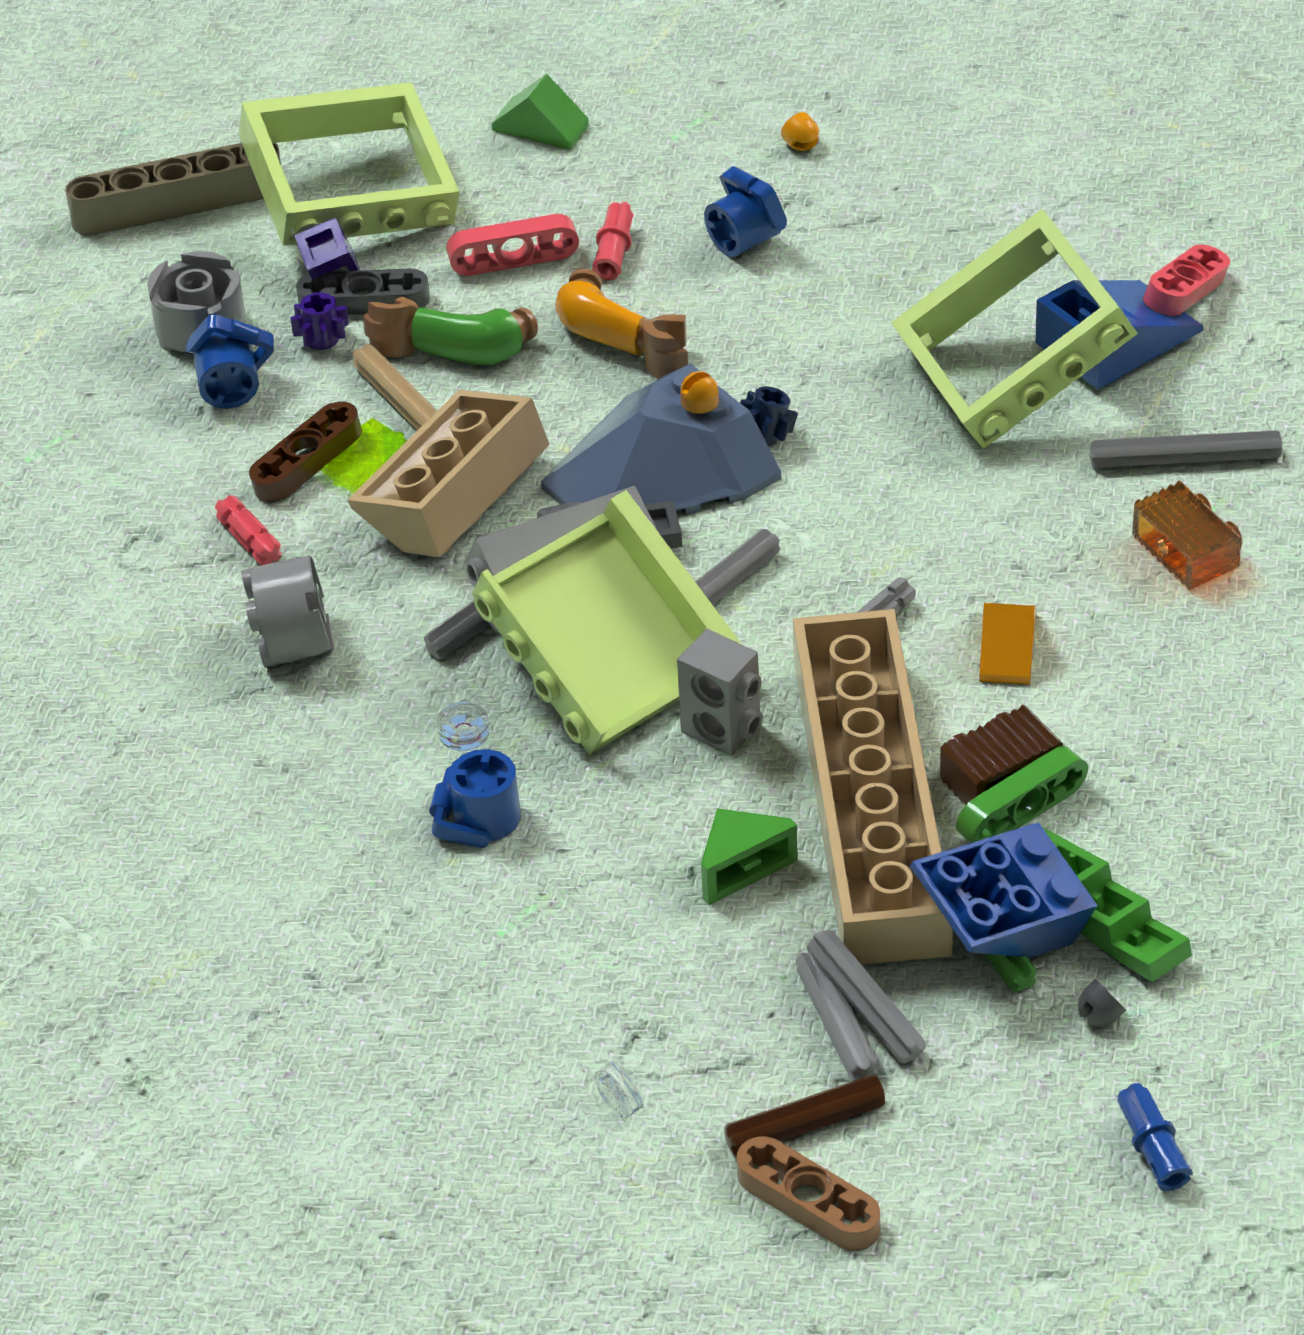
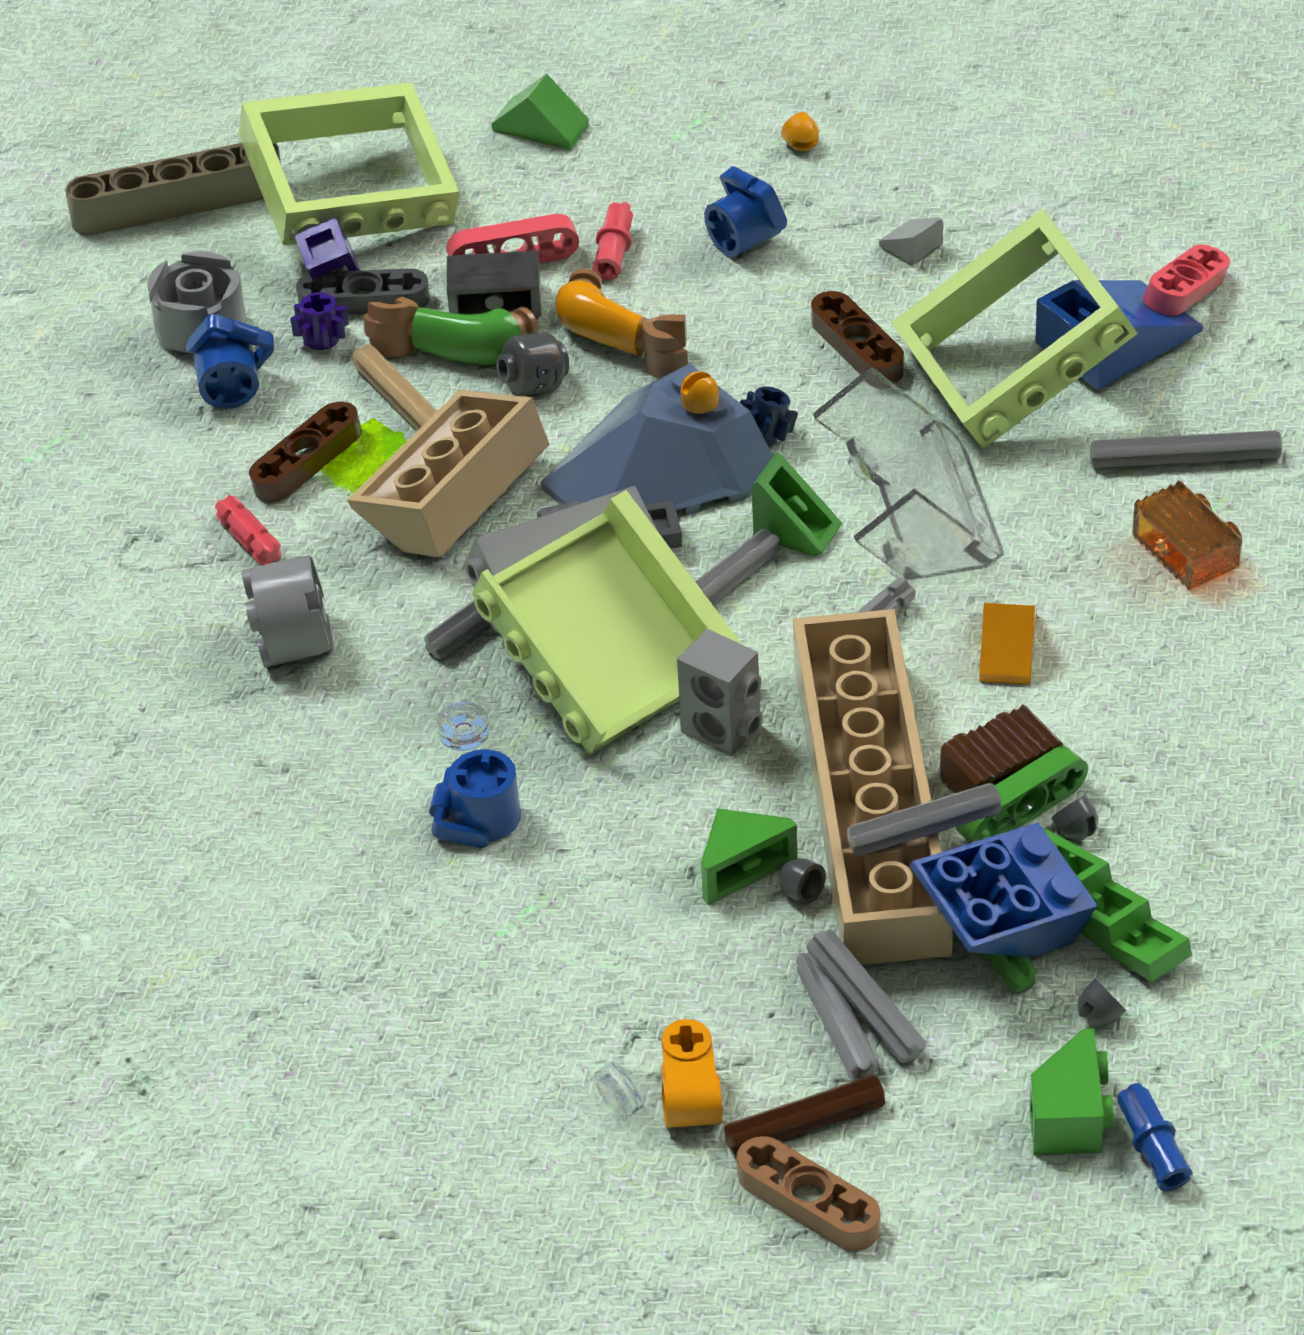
none -> flat silver brick [446,251,541,318]
none -> dark grey head [496,332,569,396]
none -> light orange piece [661,1019,723,1128]
none -> bright green slope [752,453,843,557]
none -> dark grey hinge [779,858,826,904]
none -> reddish brown beam [811,291,904,386]
none -> clear windscreen [813,367,1004,580]
none -> light grey axle [847,783,1002,856]
none -> light grey slope [879,217,943,265]
none -> bright green slope [1029,1028,1114,1155]
none -> dark grey hinge [1051,795,1099,841]

